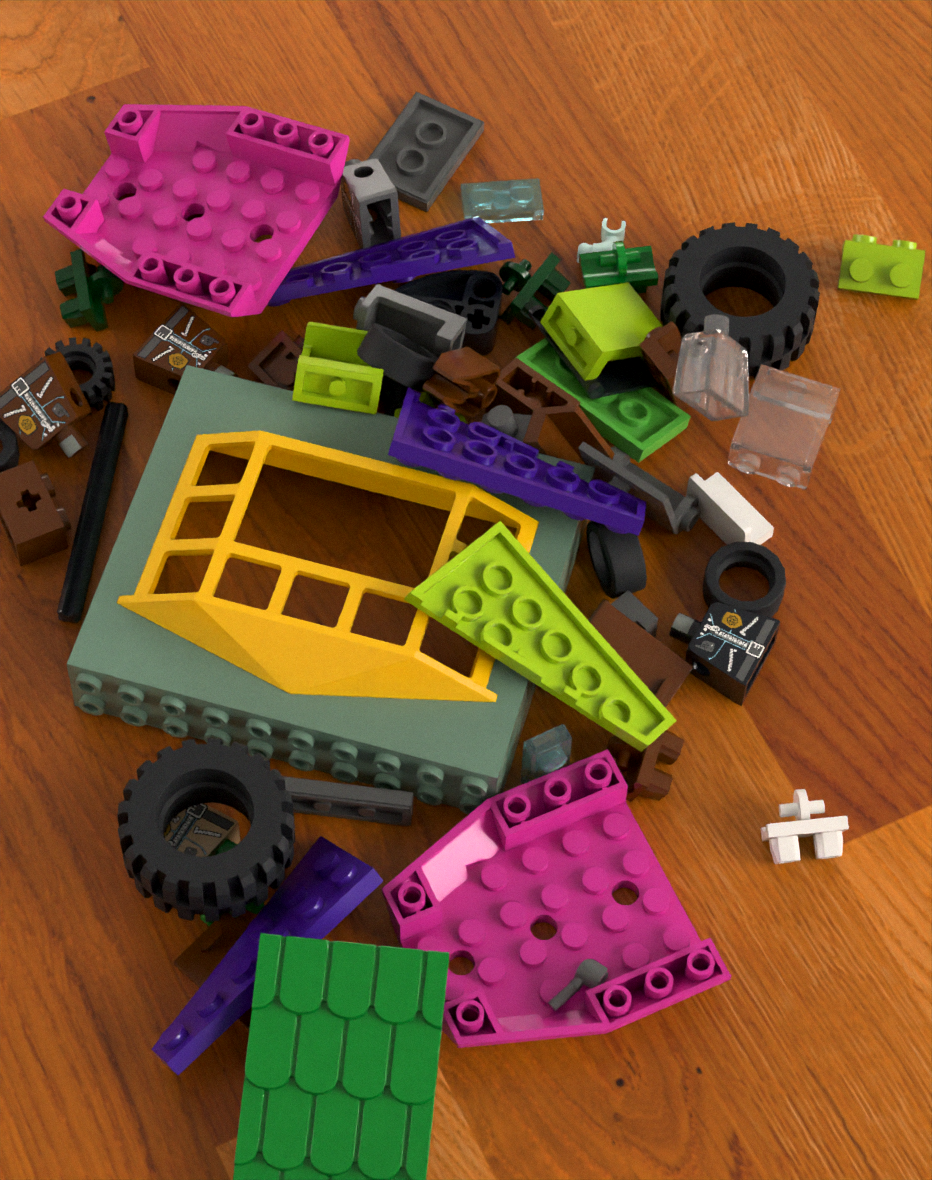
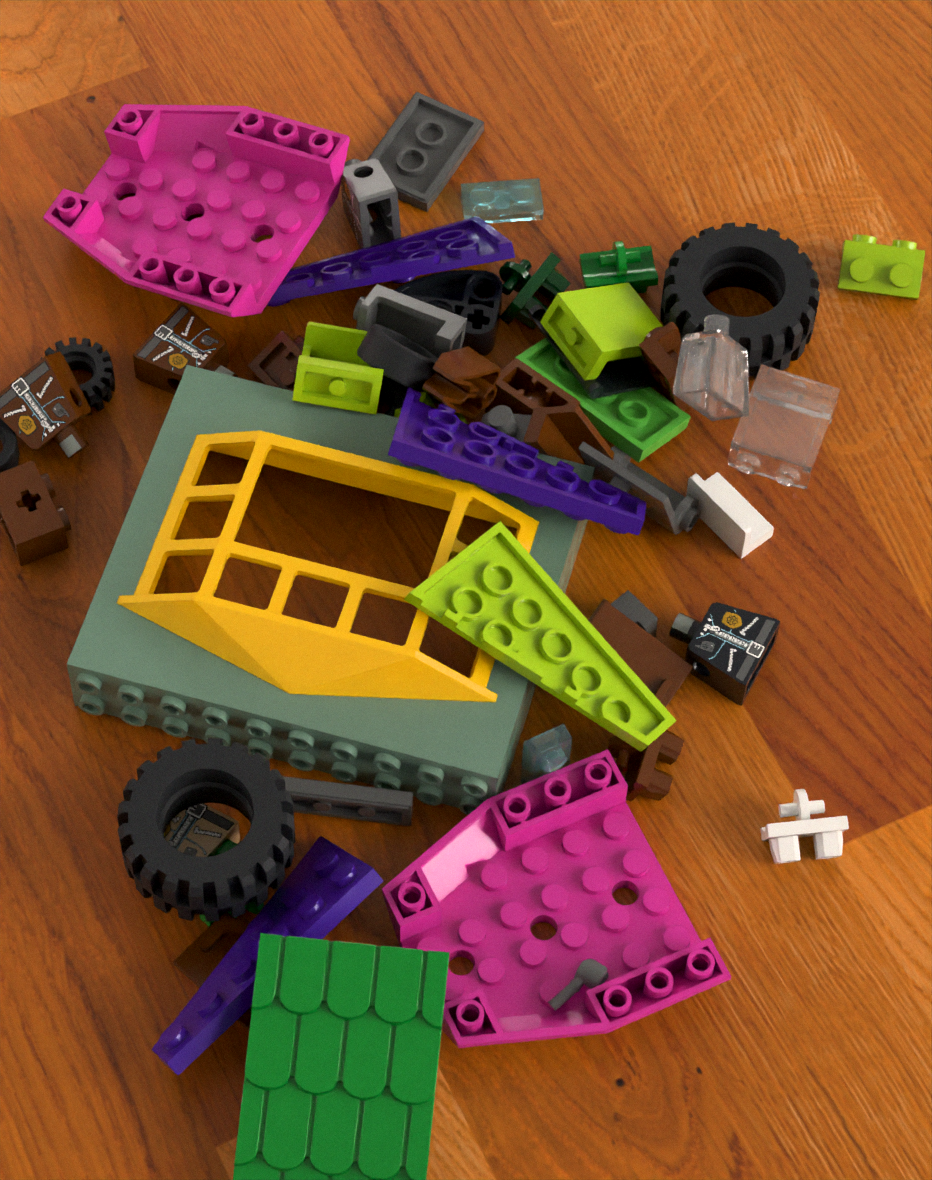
dark green hips [55,249,124,332] -> none
black axle [57,402,128,623] -> none
light aqua arm [577,218,626,263] -> none
black tyre [586,521,647,599] -> none
black tyre [703,542,786,617] -> none

